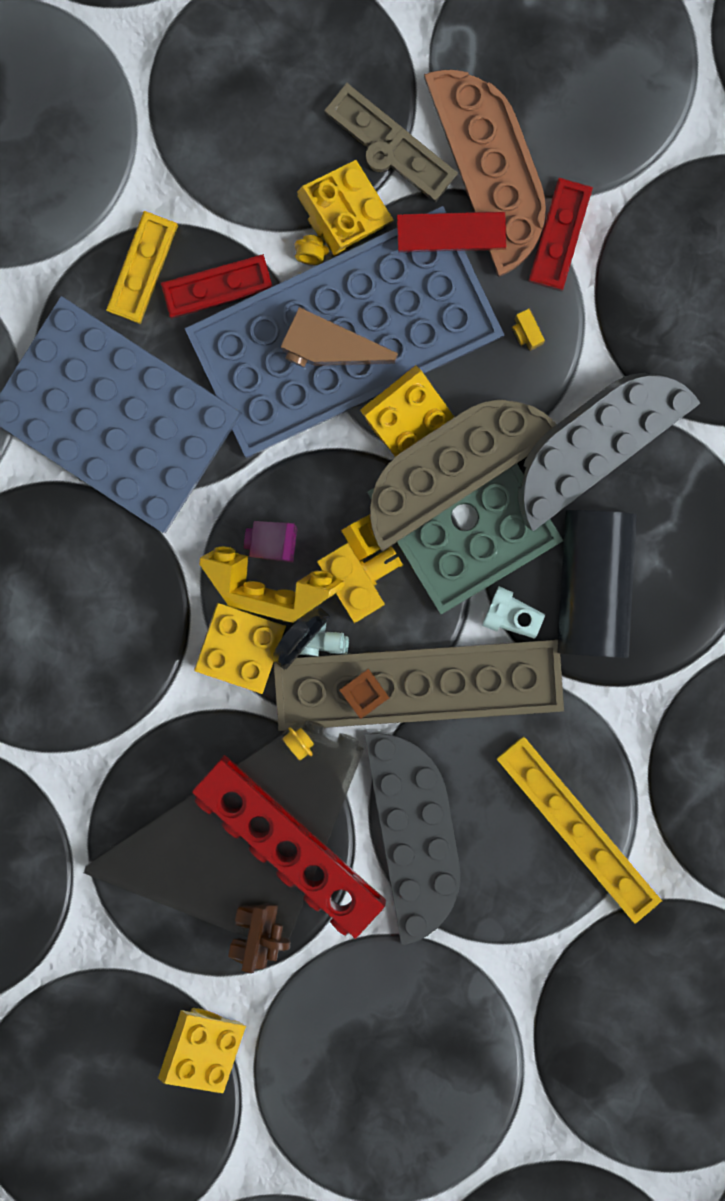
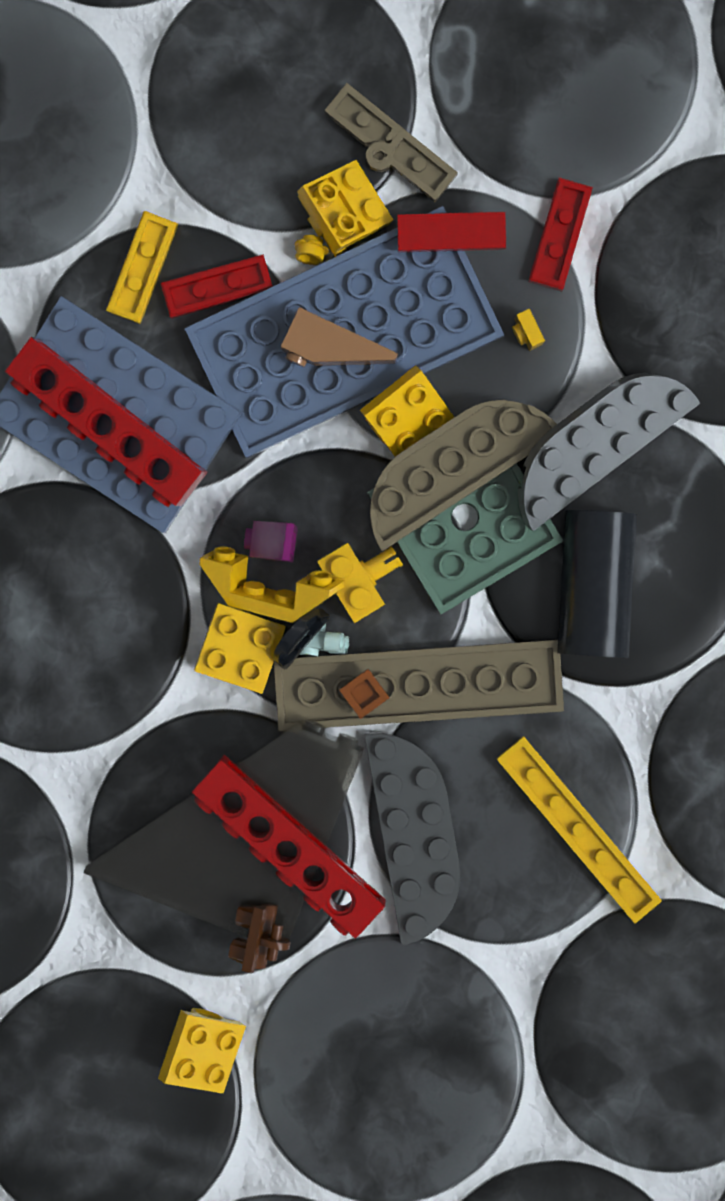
yellow plate [282,727,314,761] -> none
yellow plate [341,514,381,561] -> none
nougat plate [424,70,546,278] -> none
light aqua plate [482,586,545,639] -> none
none -> red brick [5,337,208,507]

